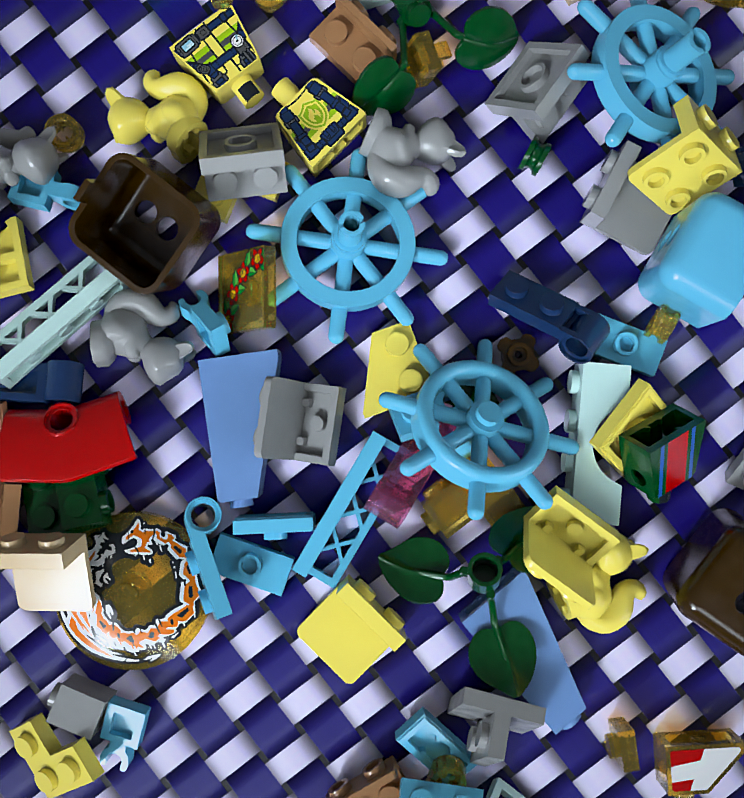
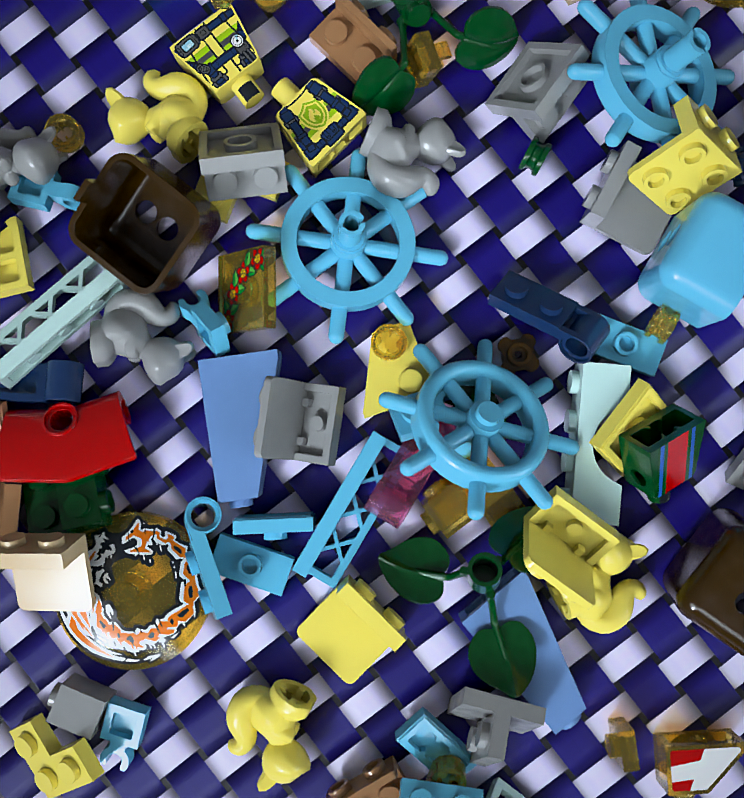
none -> light yellow animal [226,679,317,791]
none -> clear yellow bush [371,324,407,361]

